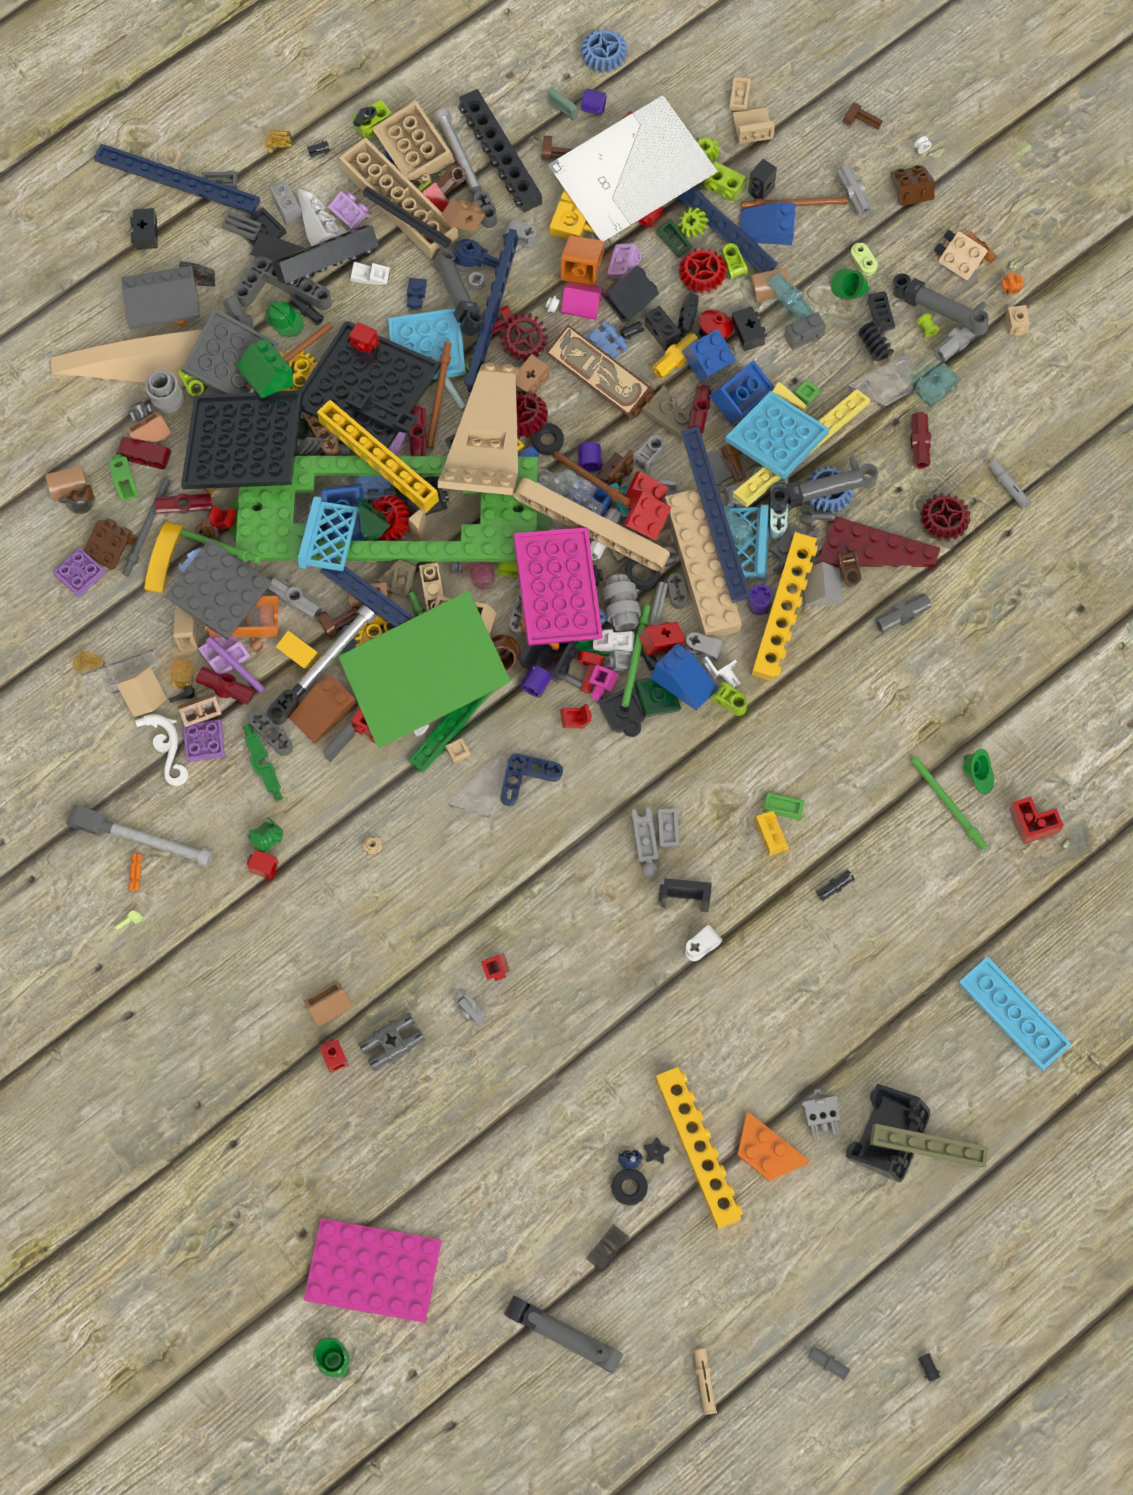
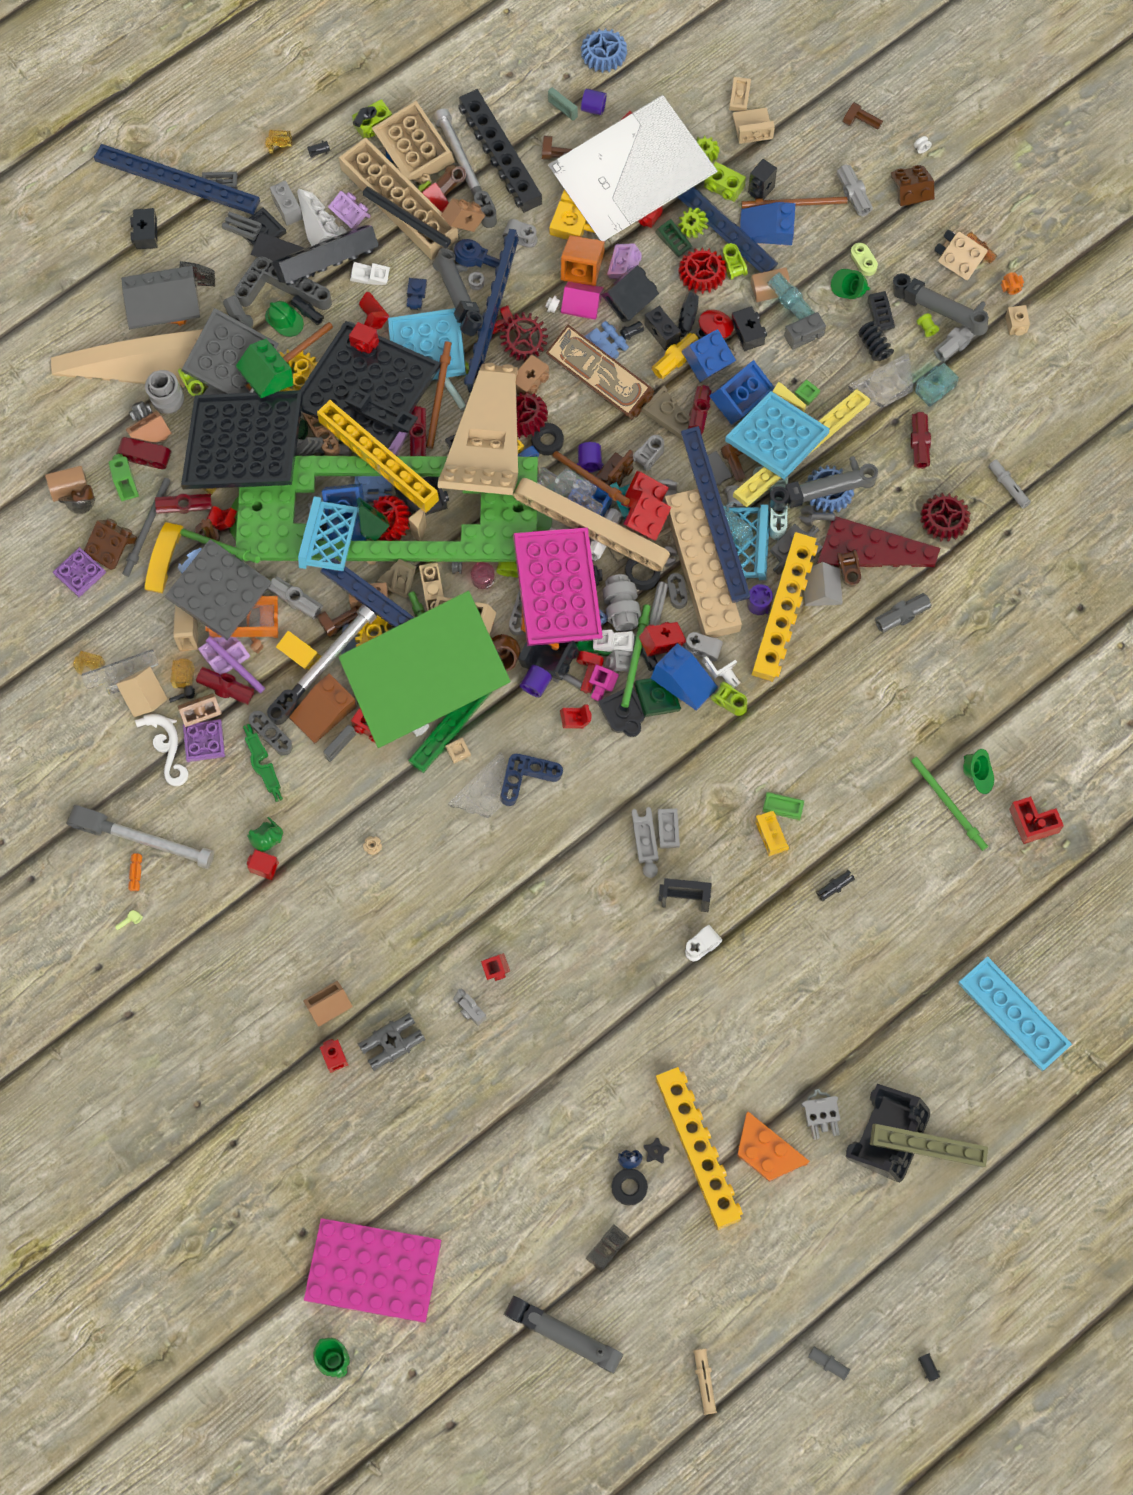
none -> red bracket [359,292,389,330]

